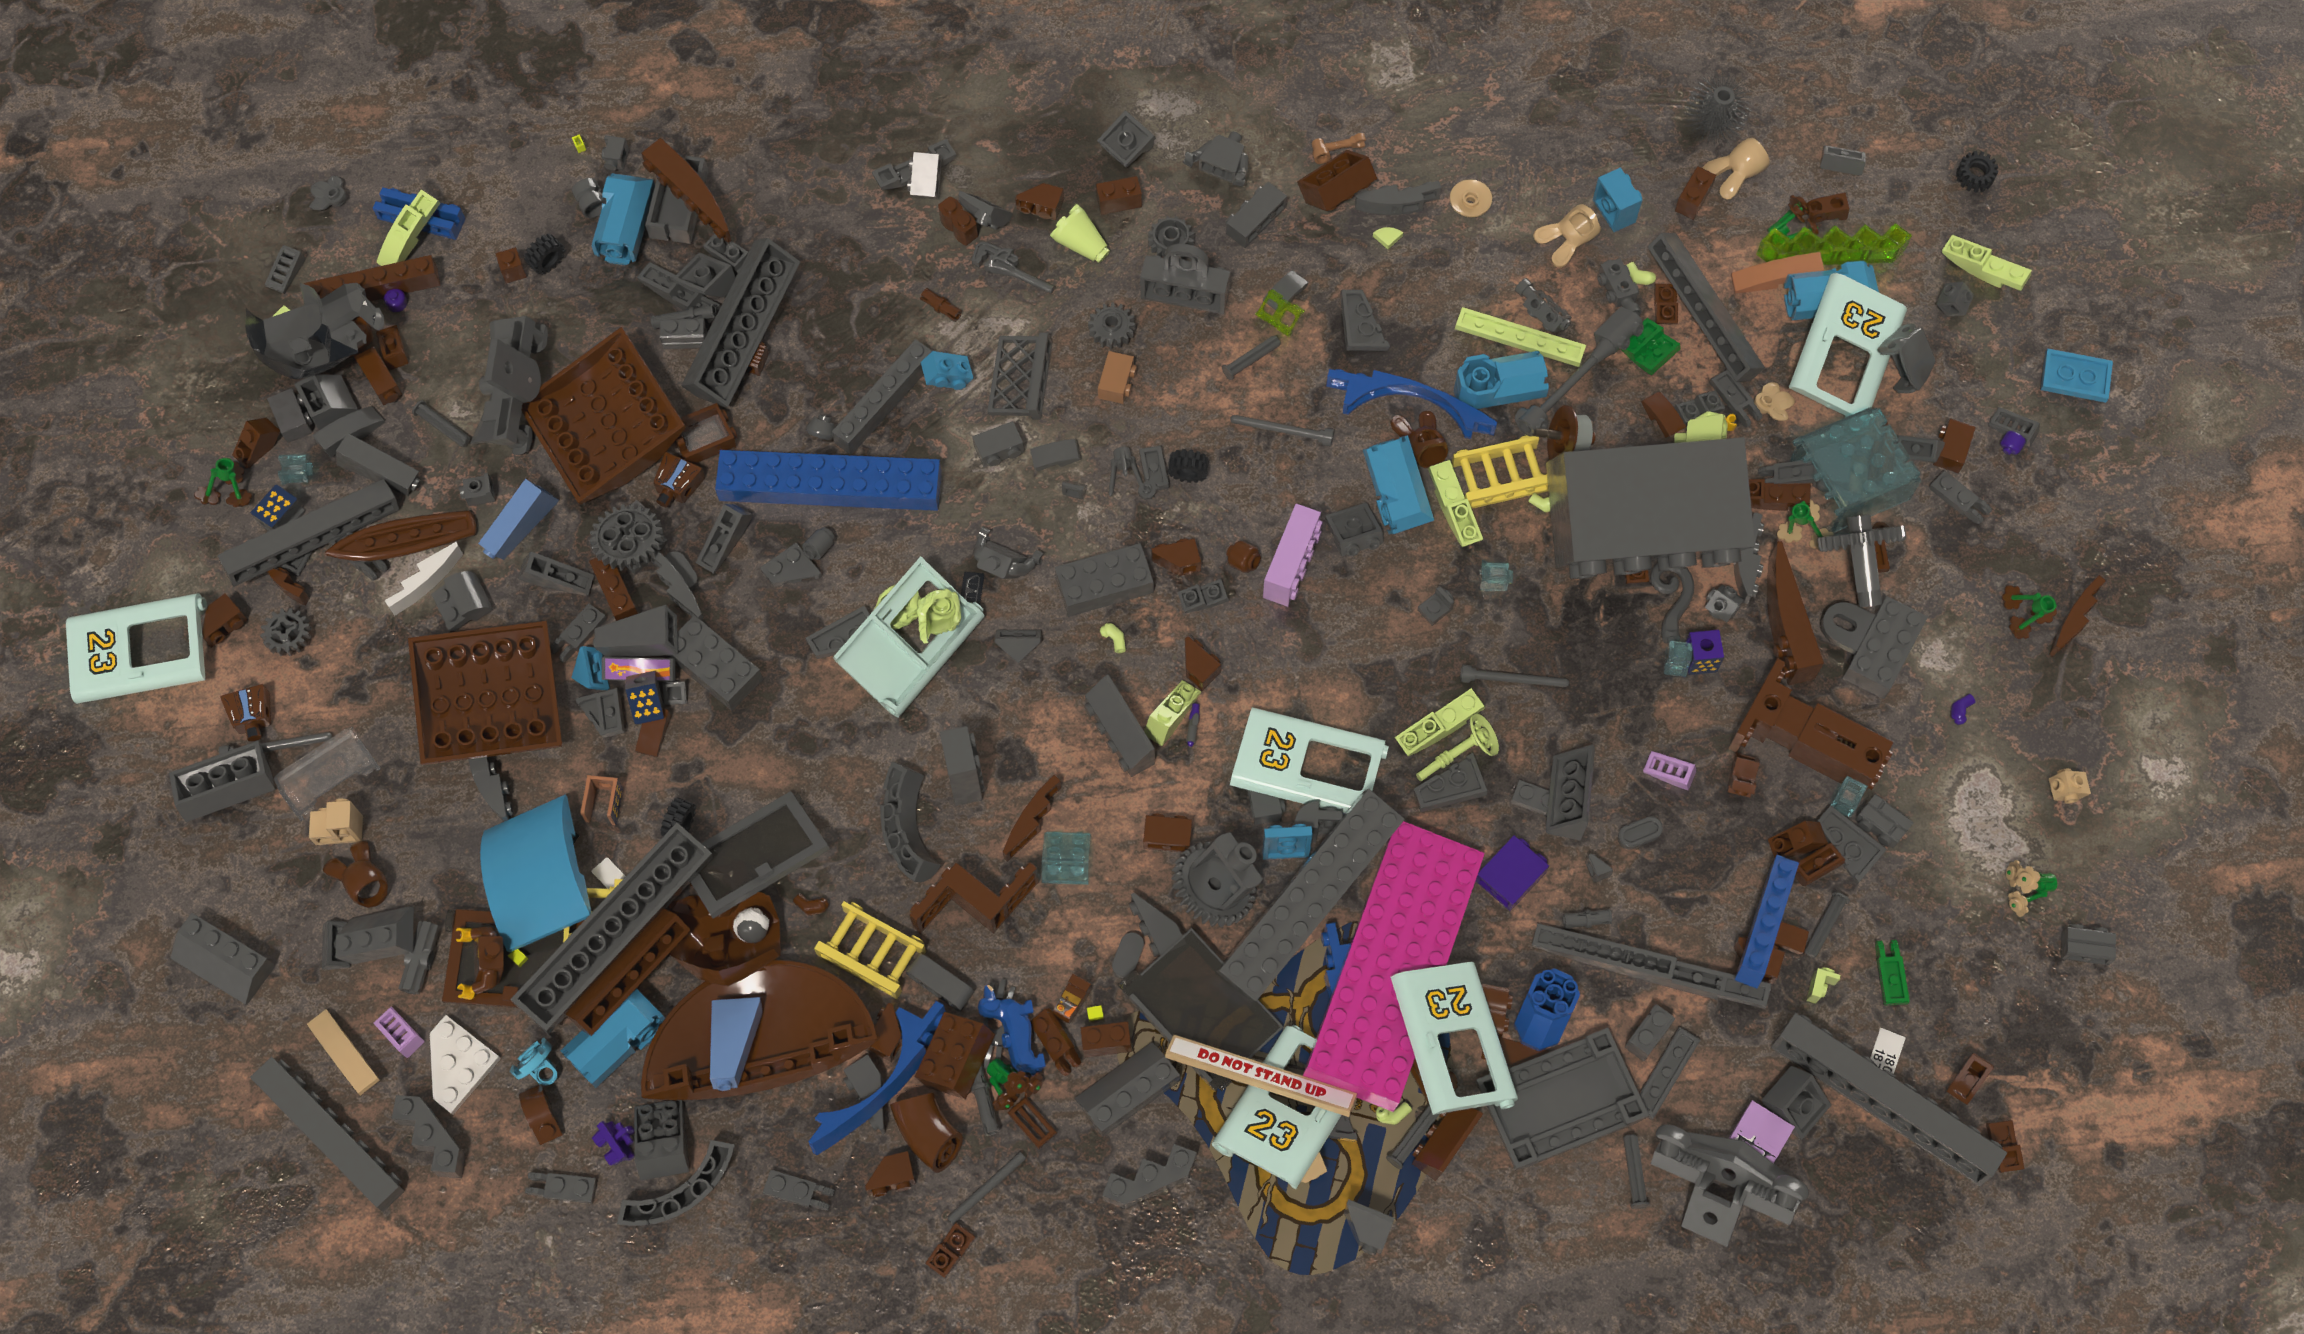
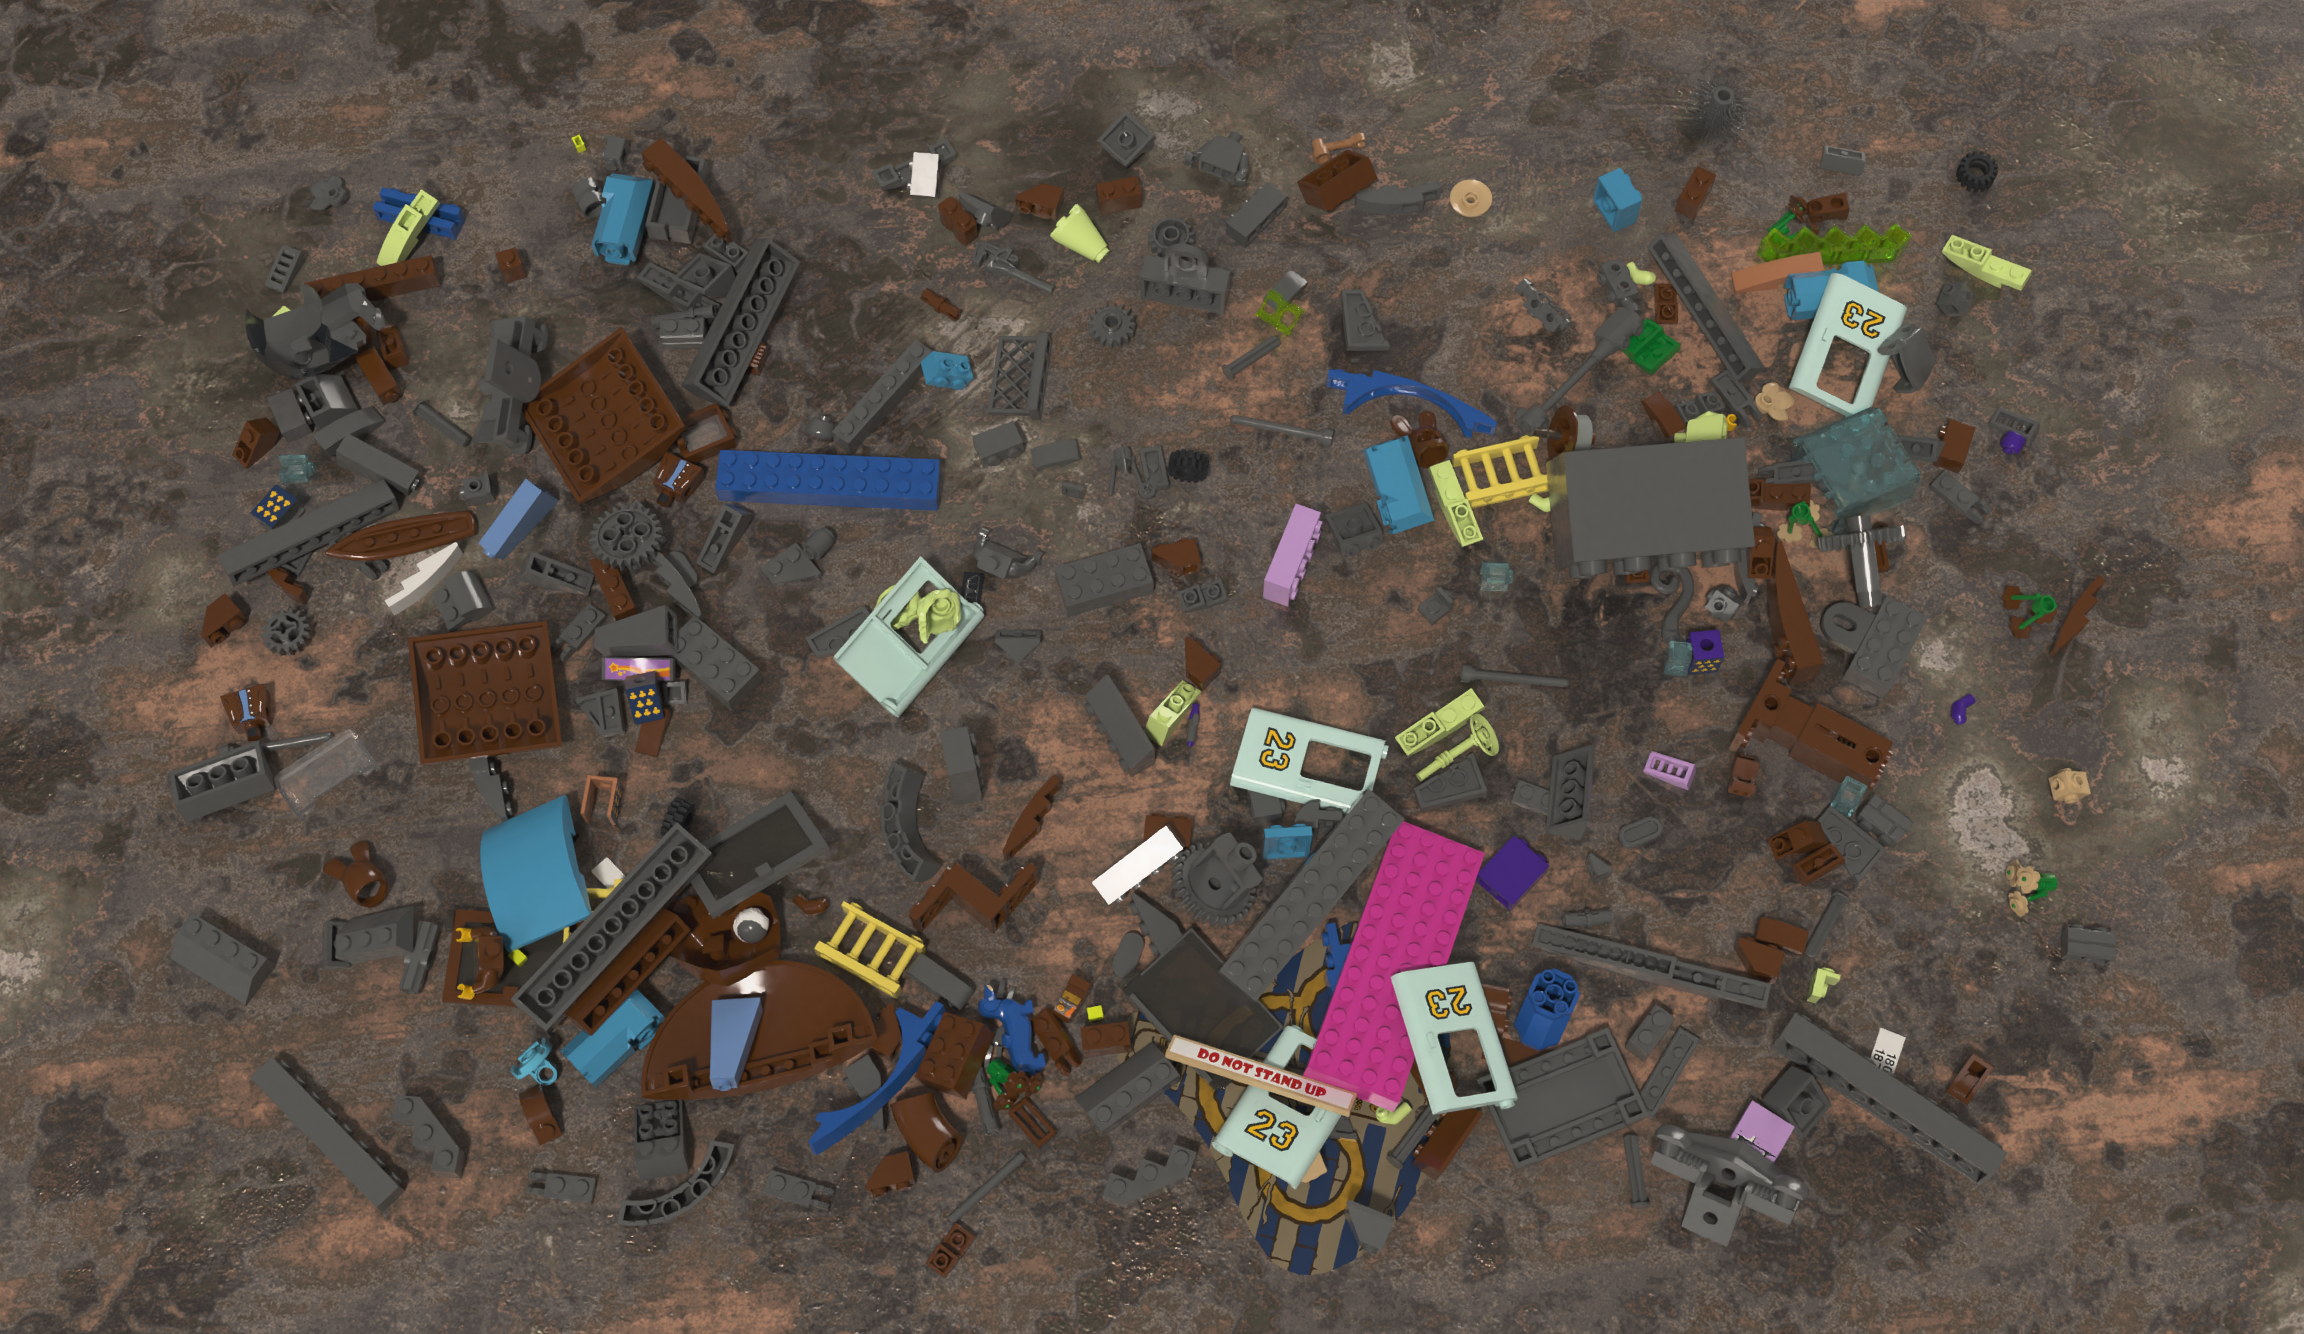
light aqua piece [66,593,207,704] -> none
plant [194,458,252,507] -> none
tan slope [307,1009,380,1096] -> none
tan brick [309,799,363,845] -> none
lavender slope [374,1007,424,1058] -> none
dark purple piece [384,289,408,312] -> none
white plate [430,1015,501,1115] -> none
black tyre [524,234,565,275] -> none
dark azure slope [571,646,609,691] -> none
dark purple hips [592,1121,635,1165] -> none
clear light blue bracket [1042,832,1091,885] -> none
medium nougat brick [1098,351,1137,404] -> none
yellowish green arm [1100,623,1126,653] -> none
reddish brown head [1226,541,1261,573] -> none
yellowish green tile [1373,227,1403,249] -> none
dark azure brick [1454,351,1549,409] -> none
yellowish green plate [1455,307,1586,367] -> none
tan piece [1533,204,1601,268] -> none
tan piece [1703,138,1770,200] -> none
blue brick [1735,855,1799,989] -> none
green hinge [1875,940,1910,1006] -> none
reddish brown slope [1986,1120,2025,1173] -> none
dark azure plate [2041,348,2113,403] -> none
none -> brick [1092,824,1185,904]
none -> reddish brown slope [1746,527,1775,579]

